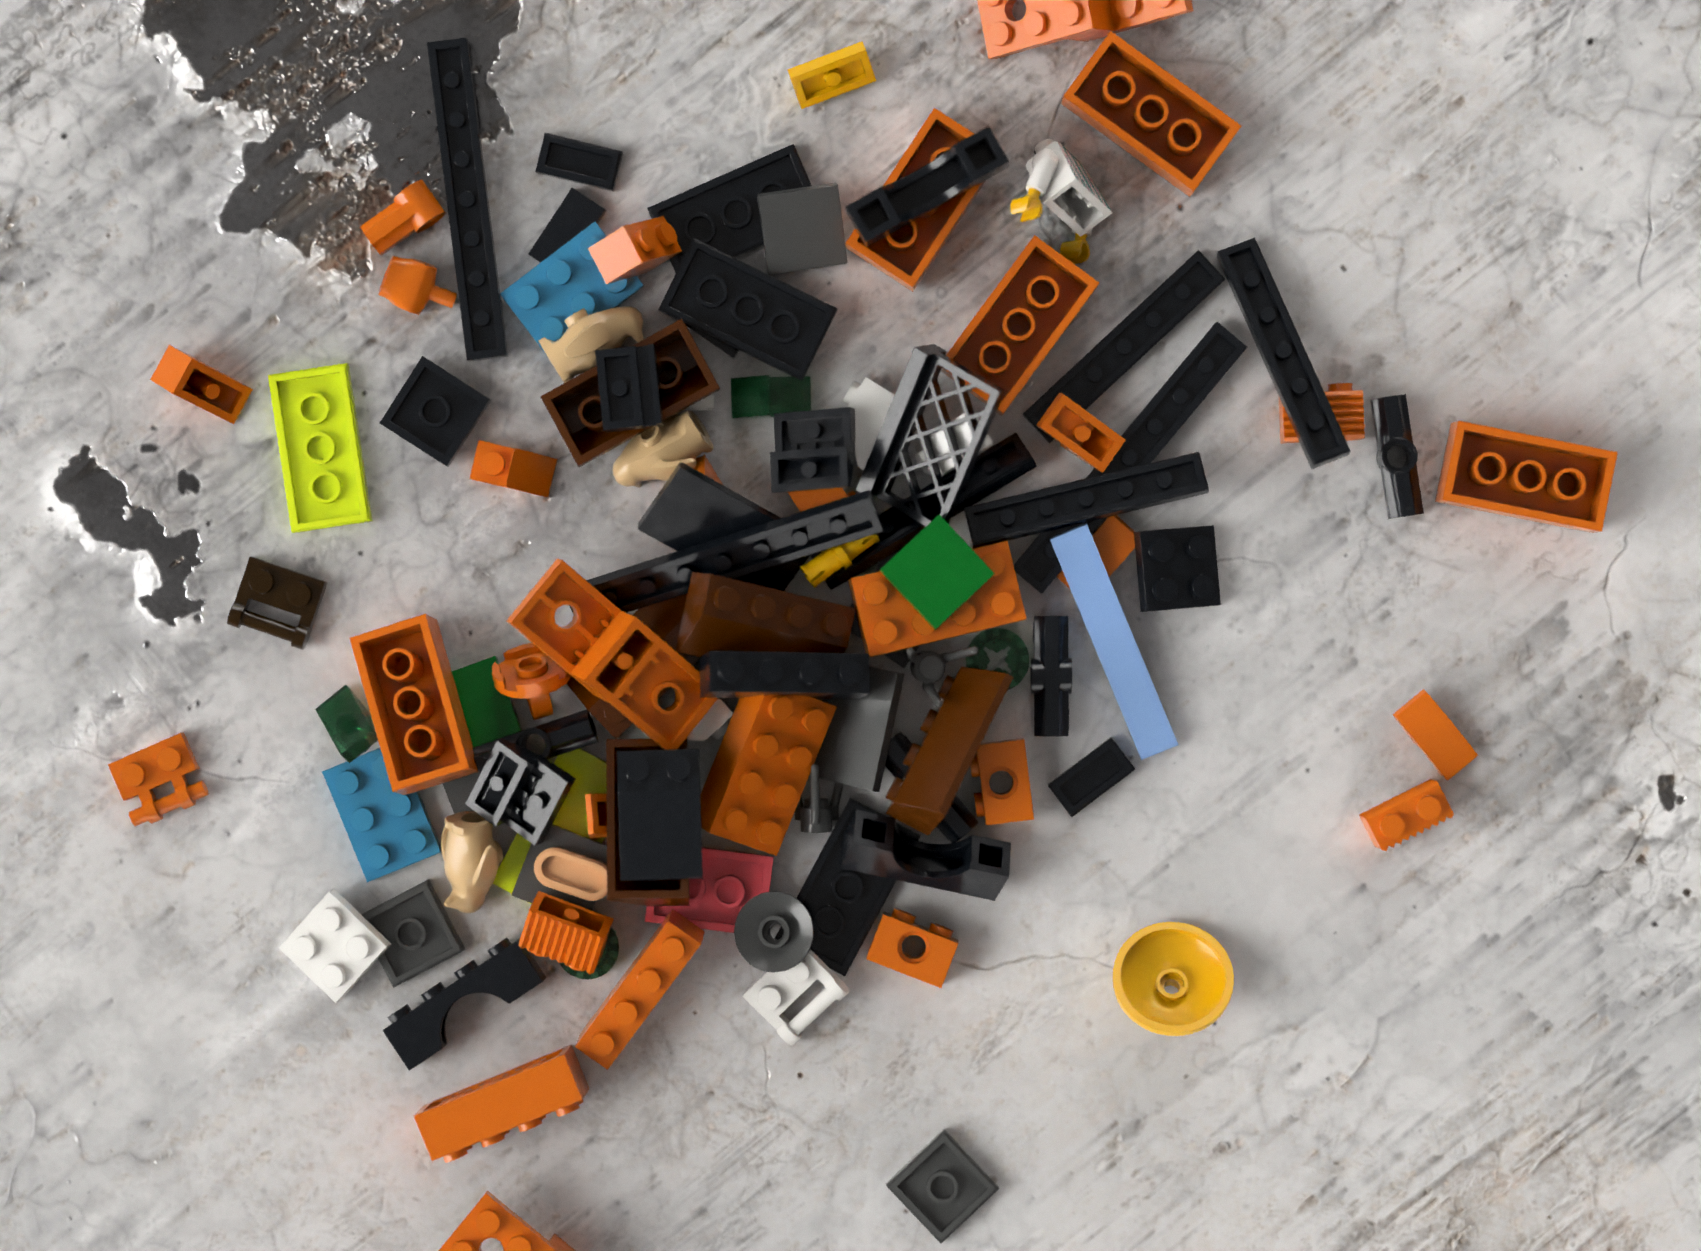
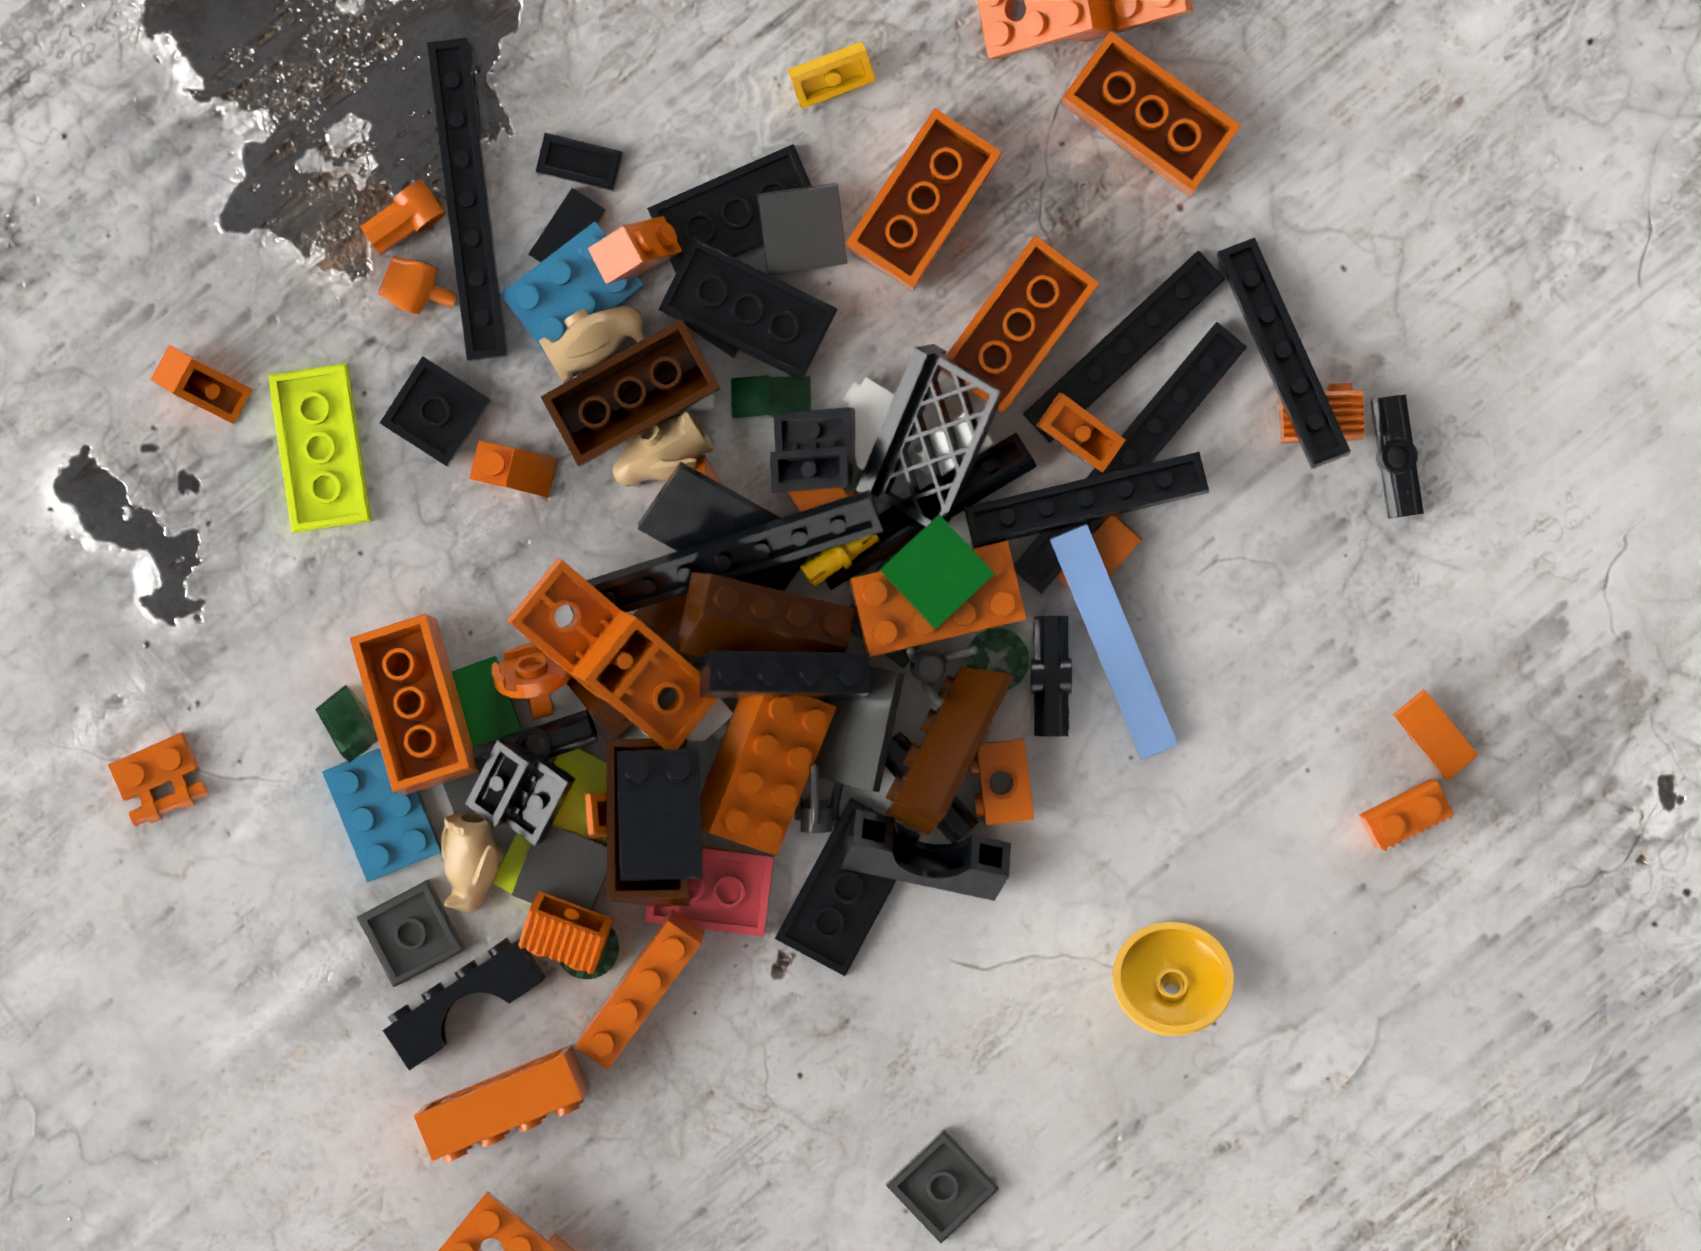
dark brown plate [227,557,328,650] -> none
white plate [279,889,391,1003] -> none
light nougat tile [534,847,607,901] -> none
black plate [595,343,664,433] -> none
dark grey dish [734,891,814,972] -> none
white plate [742,949,849,1046] -> none
black arch [846,126,1009,248] -> none
orange brick [866,908,959,988] -> none
white torso [1010,139,1112,264] -> none
black tile [1047,737,1135,817] -> none
black plate [1134,525,1221,612] -> none
orange brick [1435,420,1618,533] -> none

